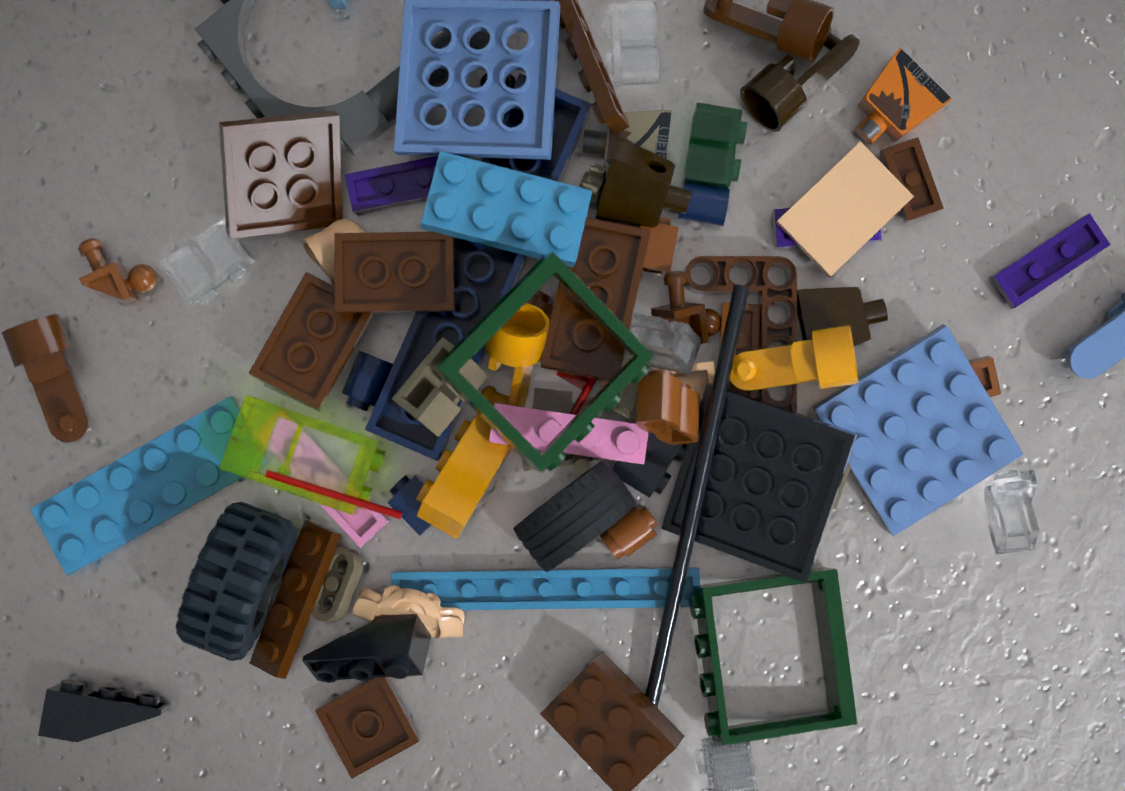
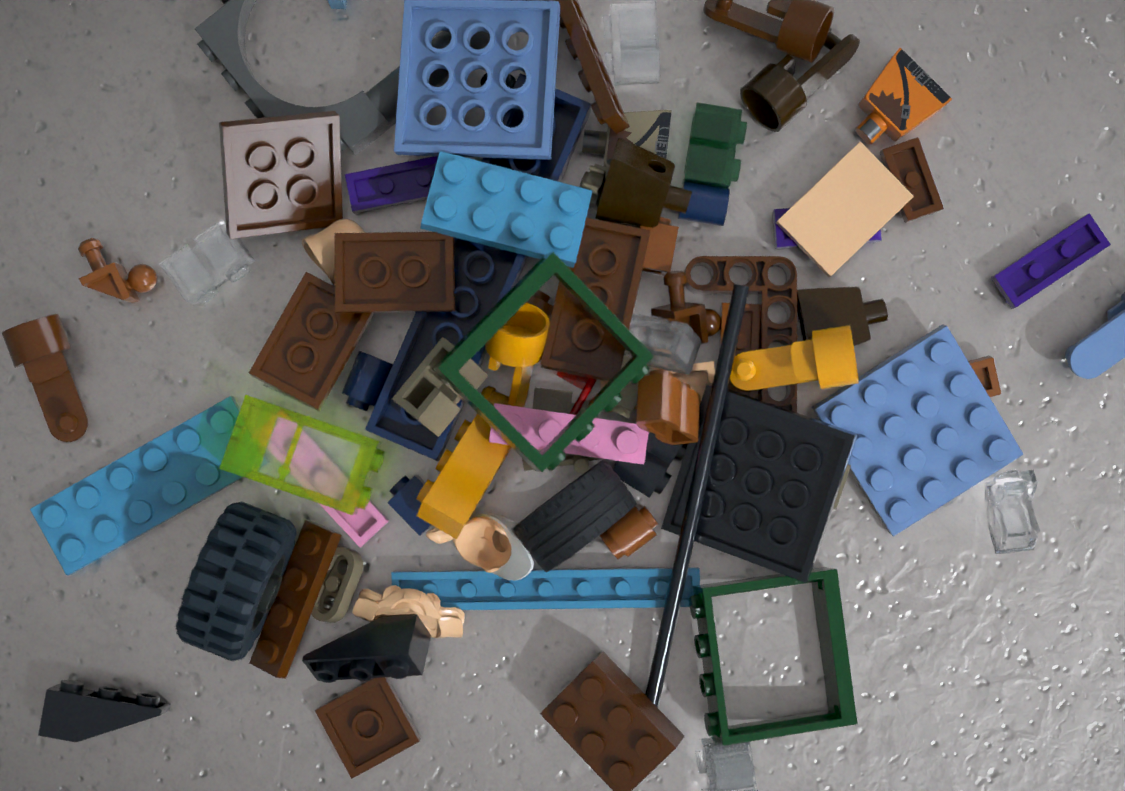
red axle [265,470,403,519] -> none
none -> light nougat hair [426,513,534,581]

